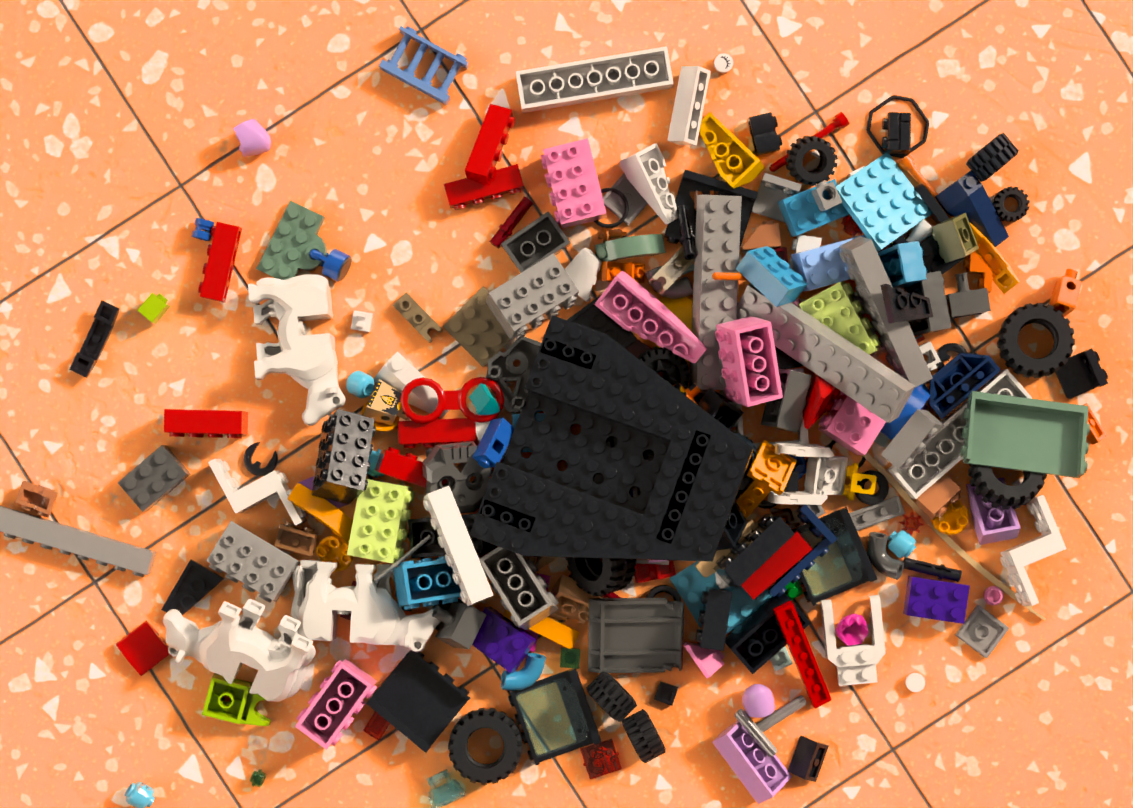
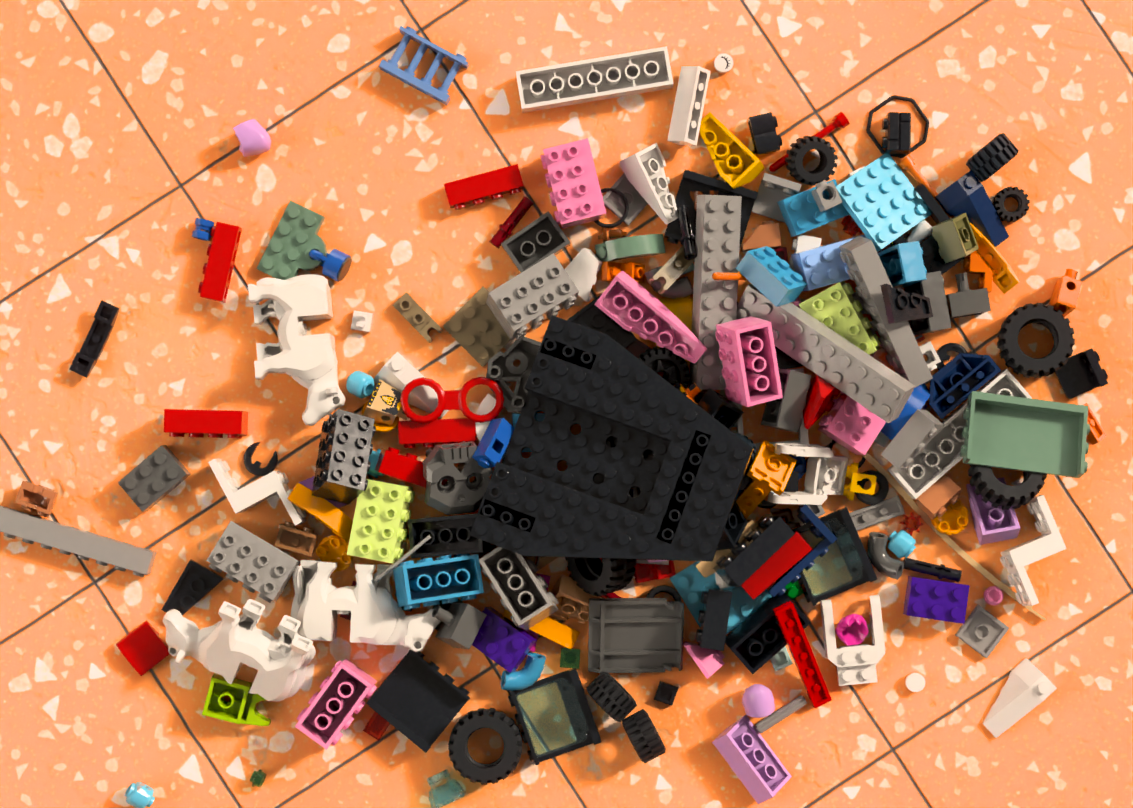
lime brick [137,293,171,324] -> none
white brick [423,486,493,606] -> none
brick [465,104,515,185] -> none
teal tile [469,383,500,415] -> none
clear red piece [580,738,622,779] -> none
light grey axle [735,709,777,757] -> none
black panel [788,736,829,782] -> none
none -> white wedge [982,657,1057,738]

